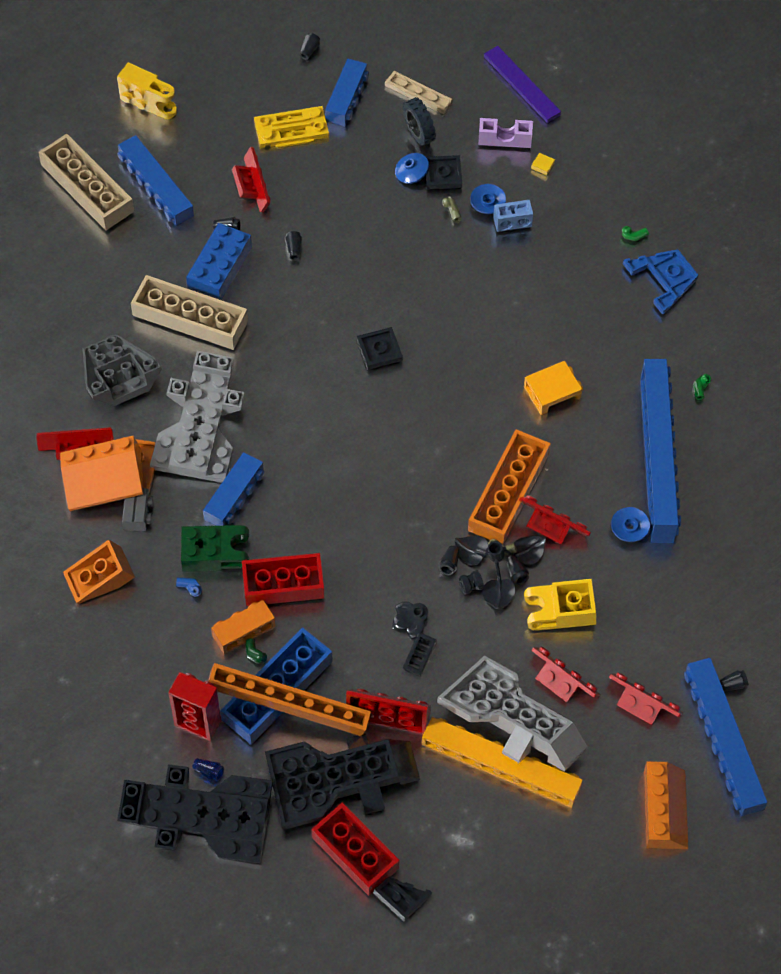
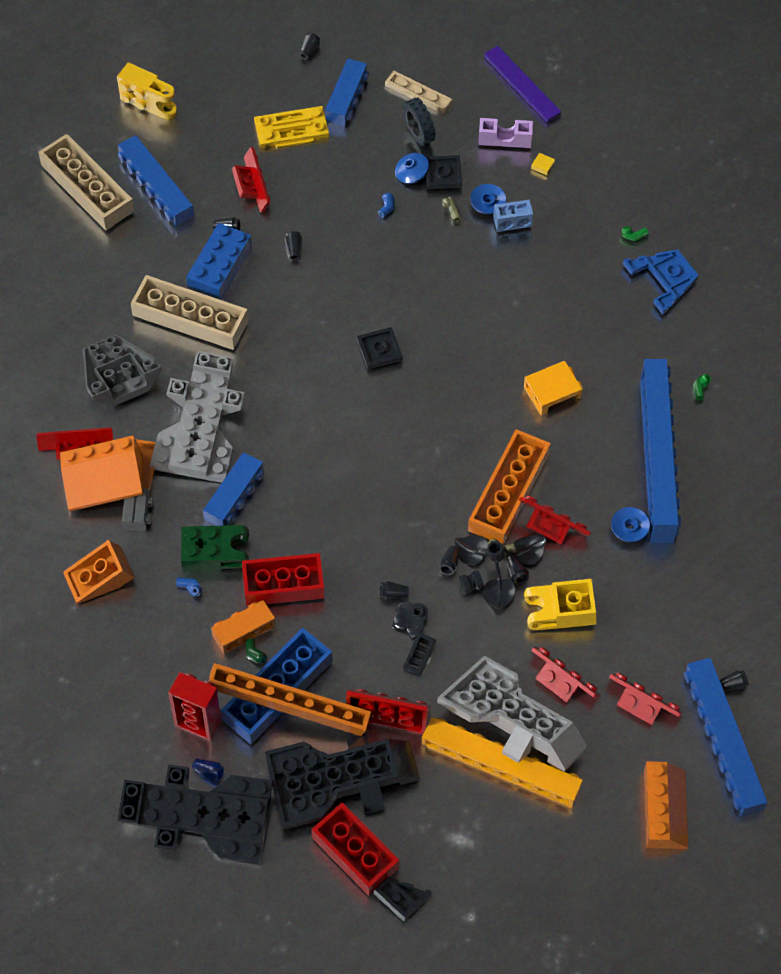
none -> blue arm [378,193,395,218]
none -> black cone [380,581,409,600]

